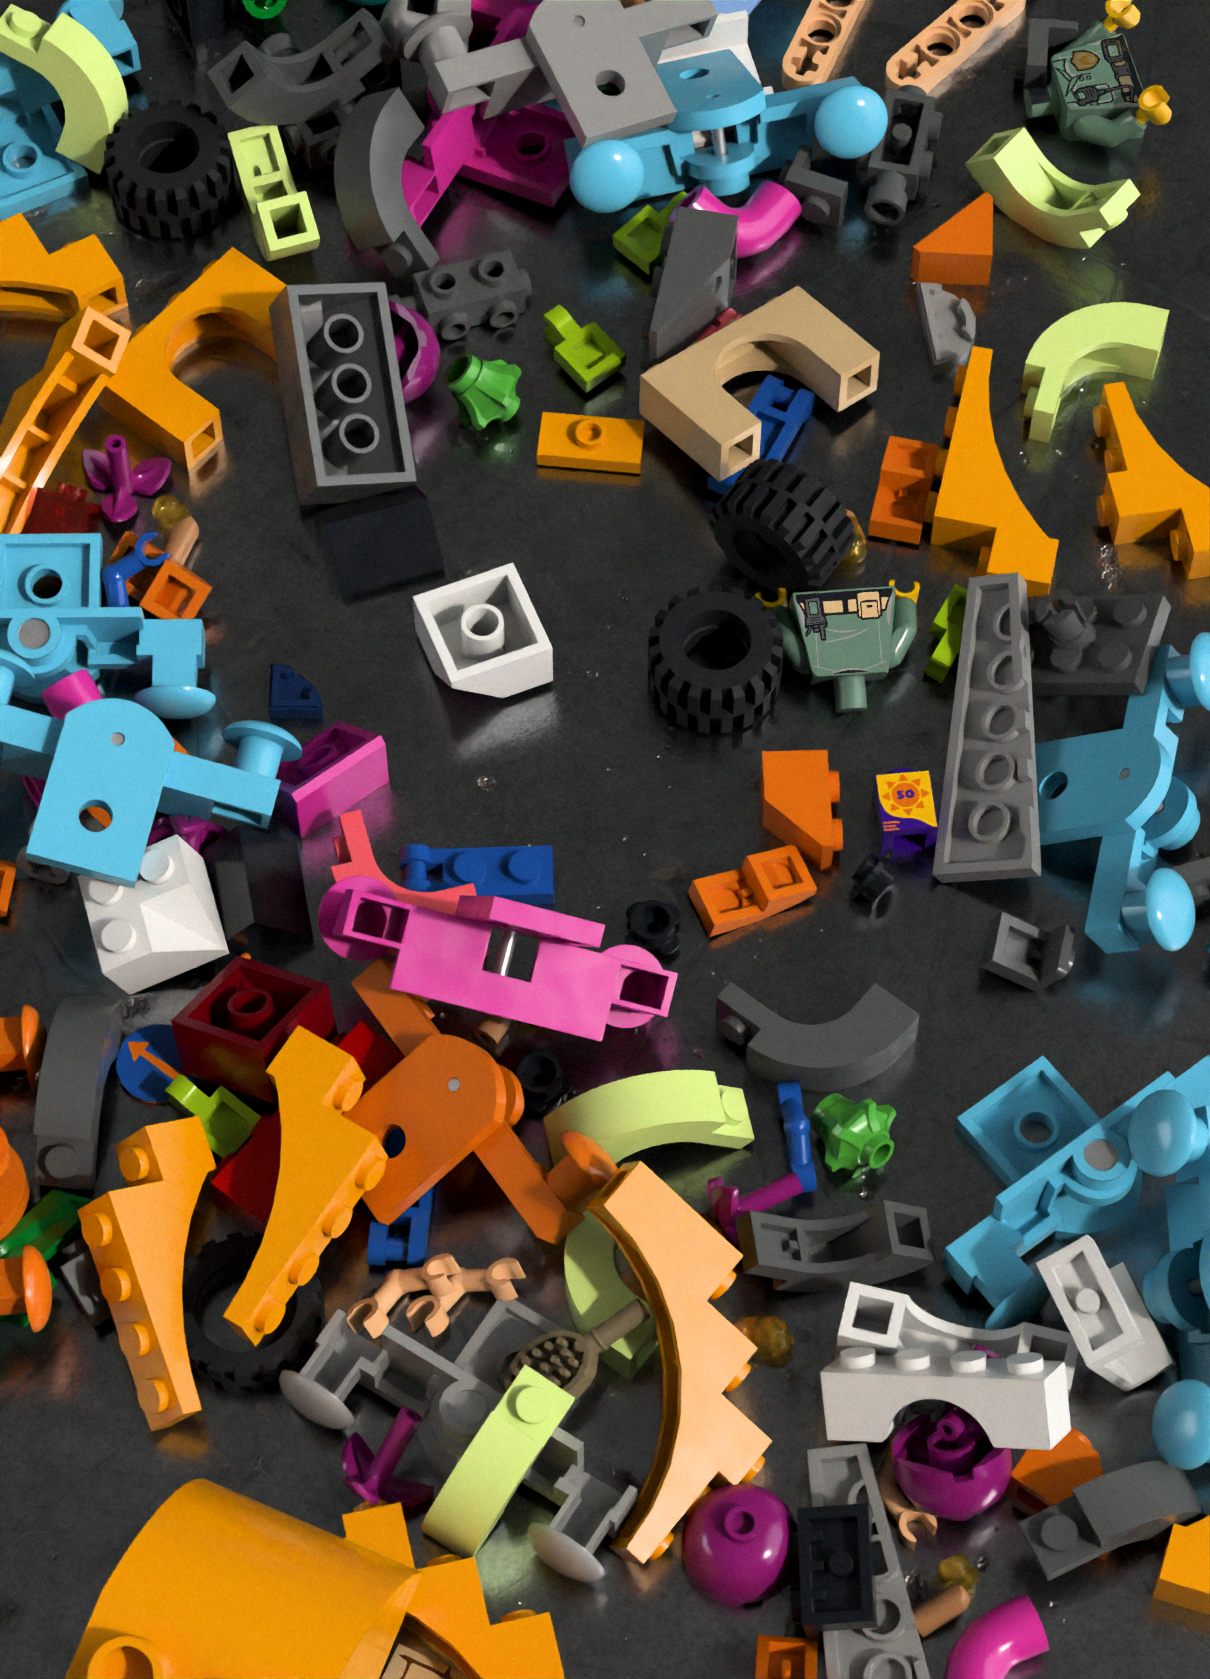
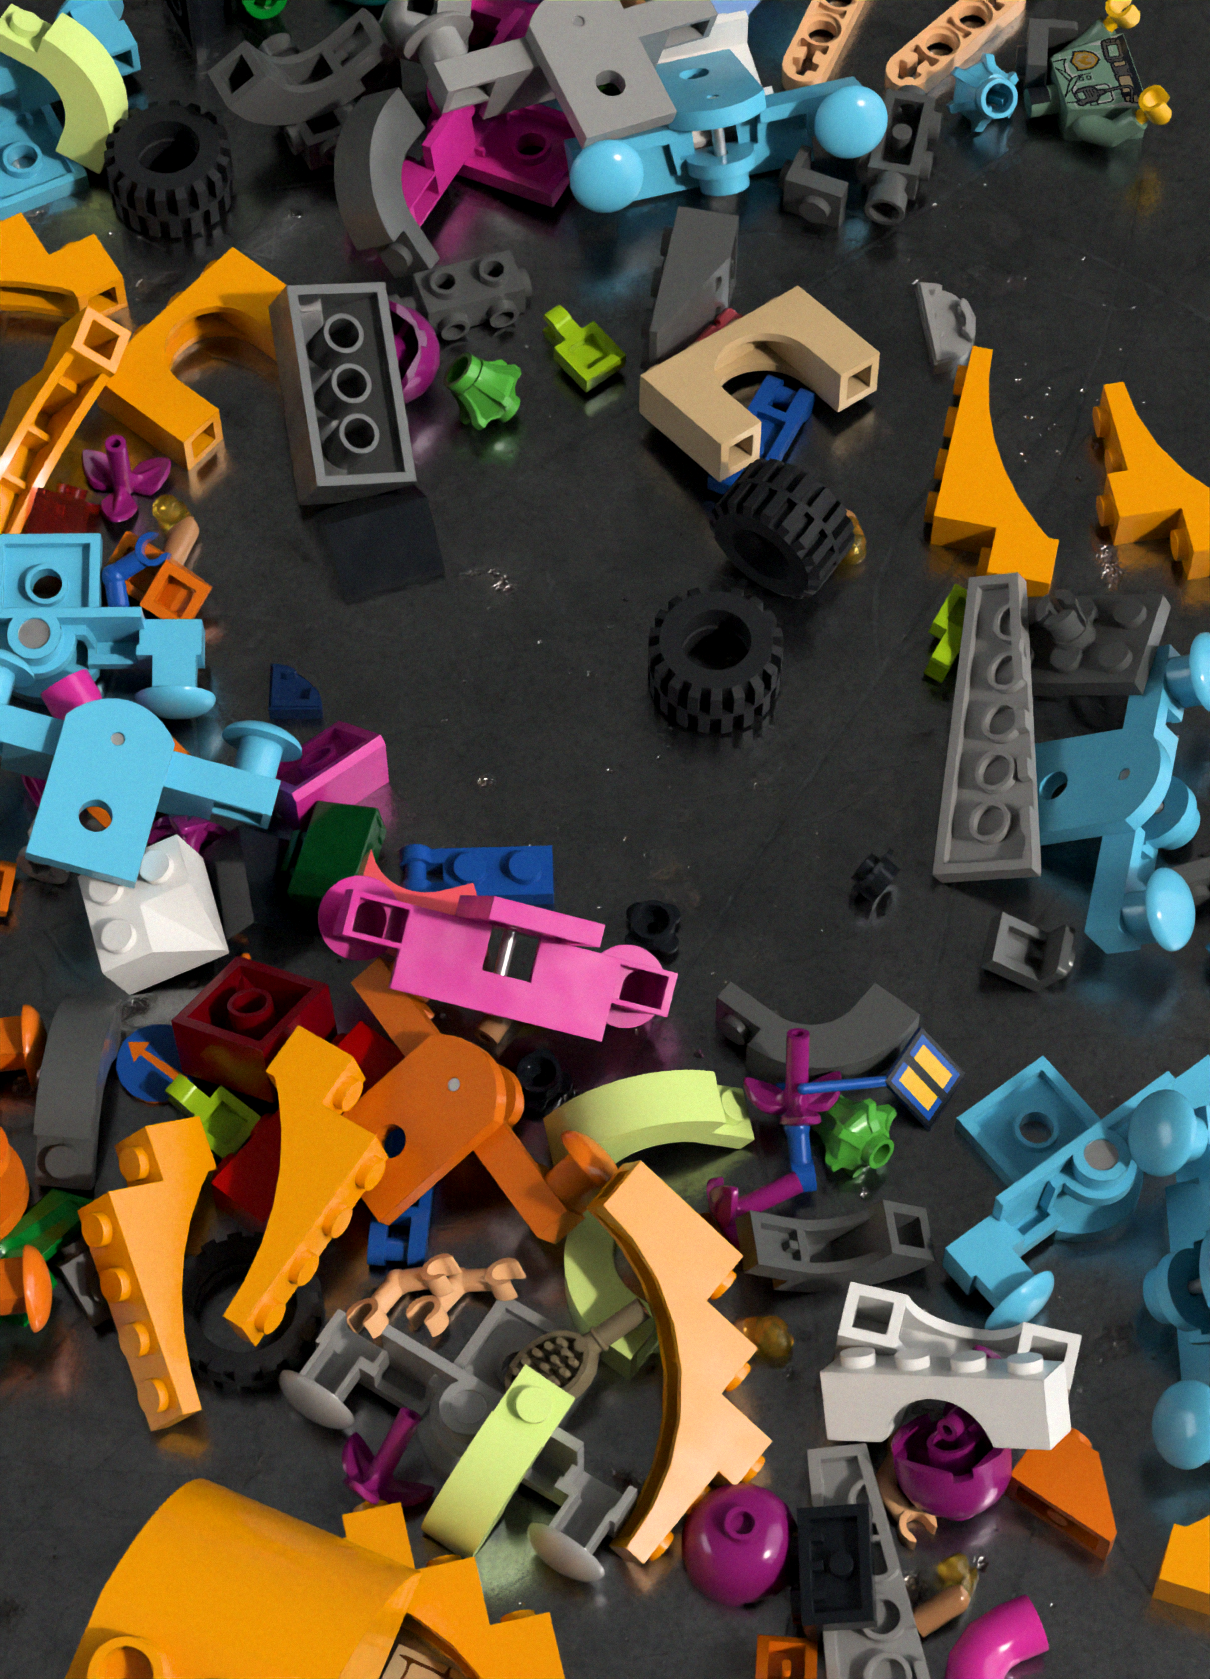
yellowish green arch [227,124,320,262] -> none
white slope [413,563,553,698] -> none
light orange plate [537,412,645,474] -> none
lime plate [613,191,687,276] -> none
dark pink cylinder [668,181,802,259] -> none
orange slope [687,844,817,937] -> none
sand green torso [755,579,920,713] -> none
orange slope [760,750,843,872] -> none
orange slope [868,435,940,545] -> none
brick [872,768,938,858] -> none
orange slope [910,192,993,286] -> none
yellowish green arch [964,127,1141,249] -> none
dark grey arch [1019,1460,1208,1581] -> none
yellowish green arch [1021,302,1170,443] -> none
white panel [1036,1235,1177,1392] -> none
none -> dark green piece [279,801,387,917]
none -> magenta plant [743,1028,842,1127]
none -> piece [797,1027,966,1129]
none -> medium azure rock [946,53,1019,132]

